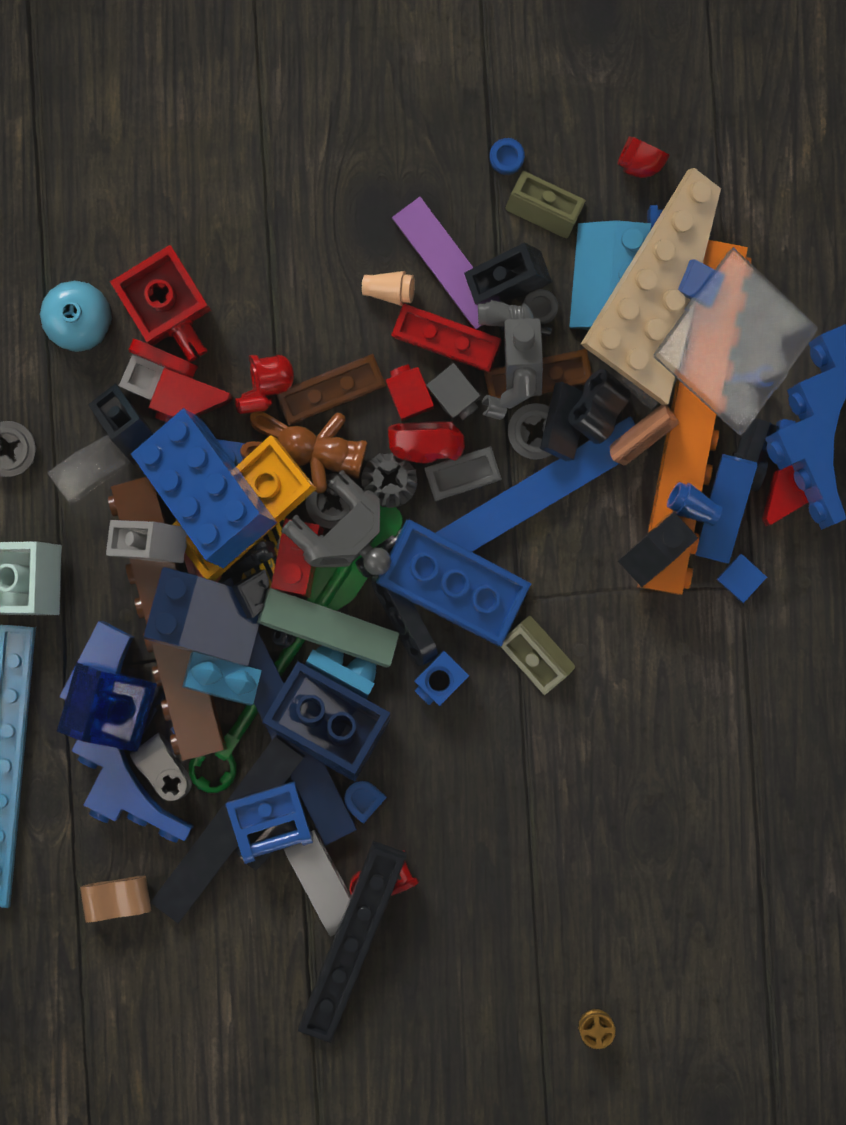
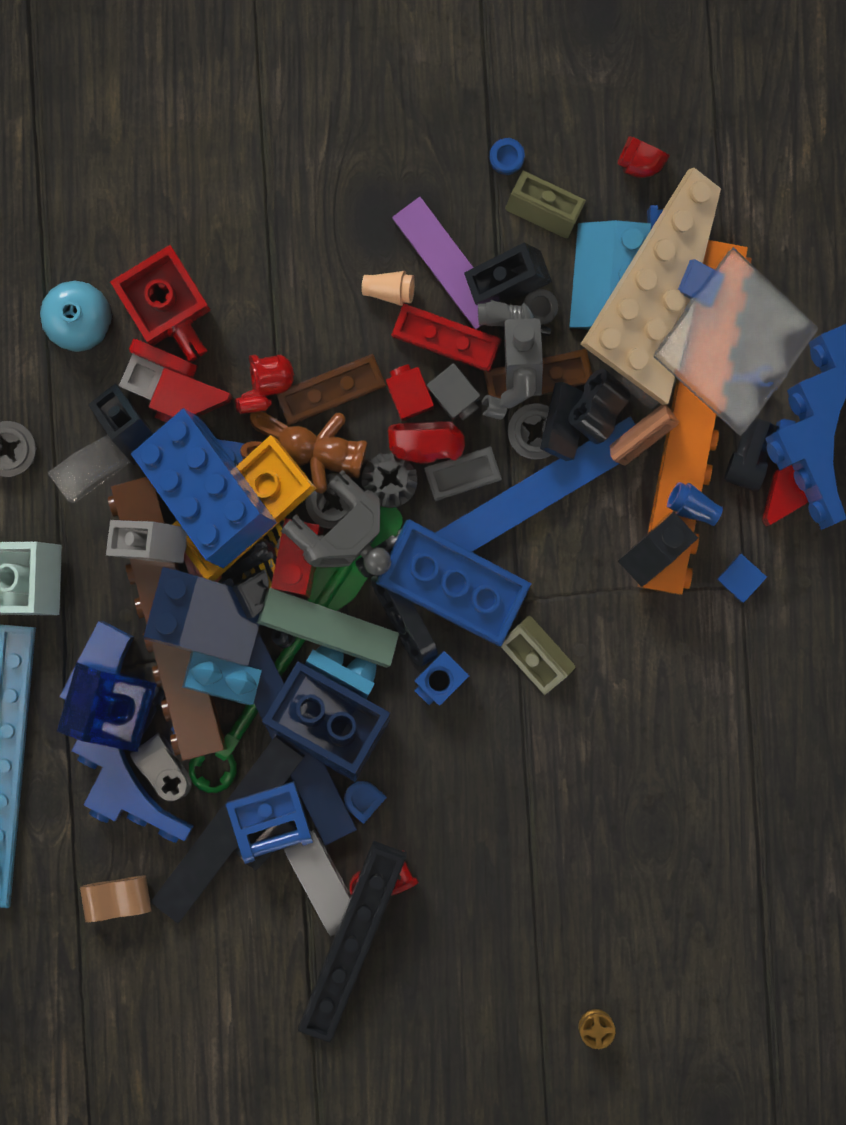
blue tile [695,454,757,564] -> none

